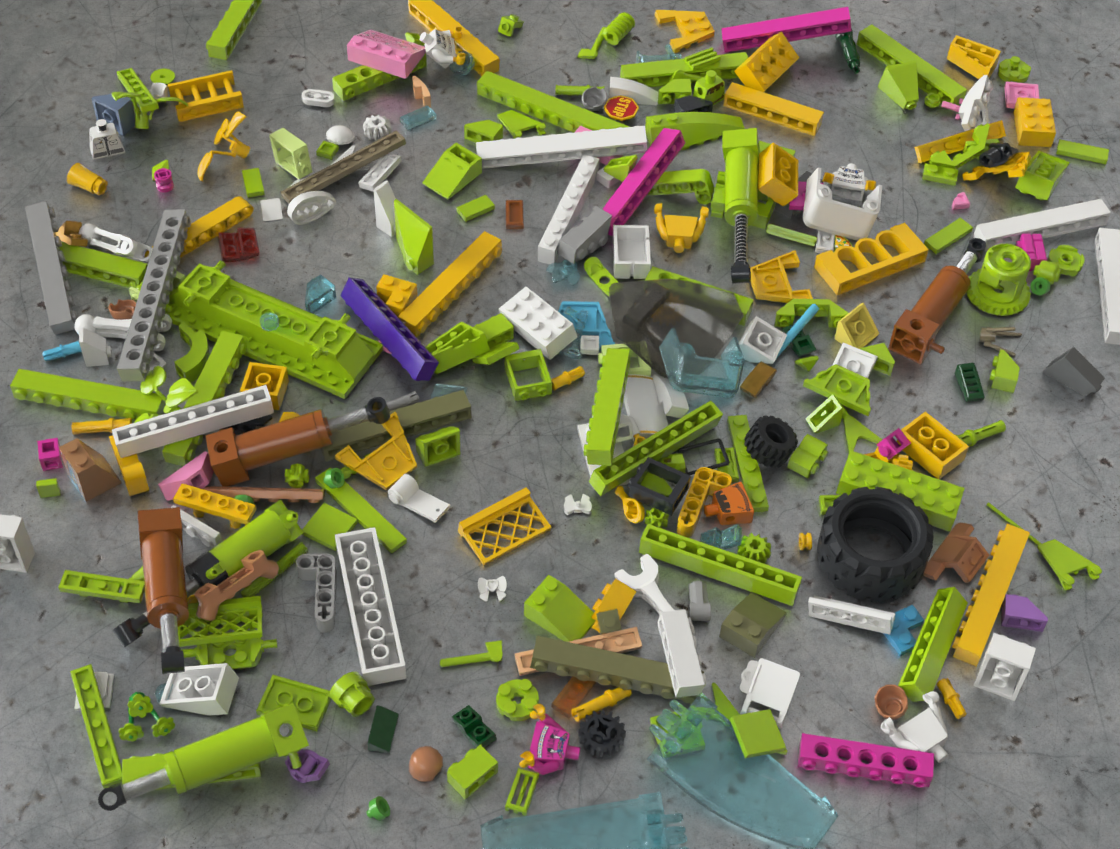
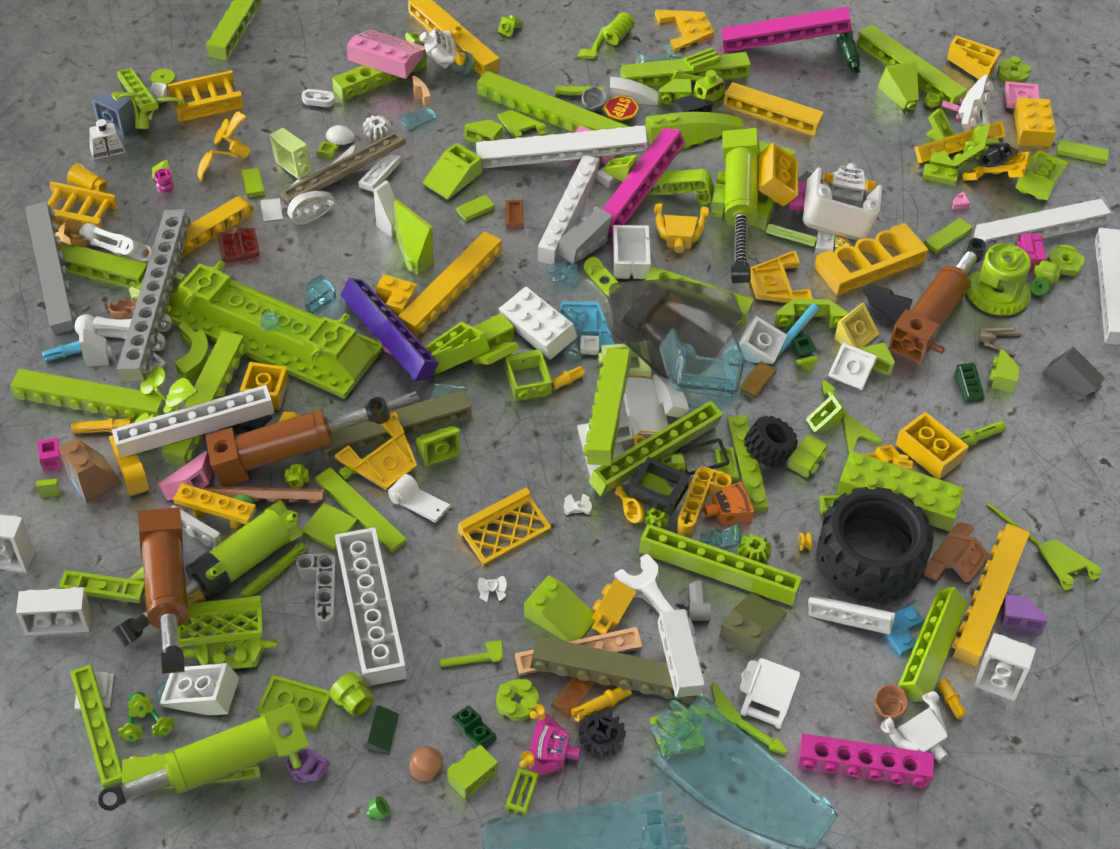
nougat plate [195,550,279,621] -> none
bright green tile [323,468,344,489] -> none
olive plate [596,609,622,634] -> none
lime tile [730,709,786,758] -> none
yellow brick [735,31,800,92] -> none
lime wing [803,364,871,416] -> none
dark pink brick [877,428,911,460] -> none
none -> white brick [16,587,91,636]
none -> yellow fence [48,181,118,229]
none -> black panel [862,284,913,322]
none -> lime slope [926,108,955,140]

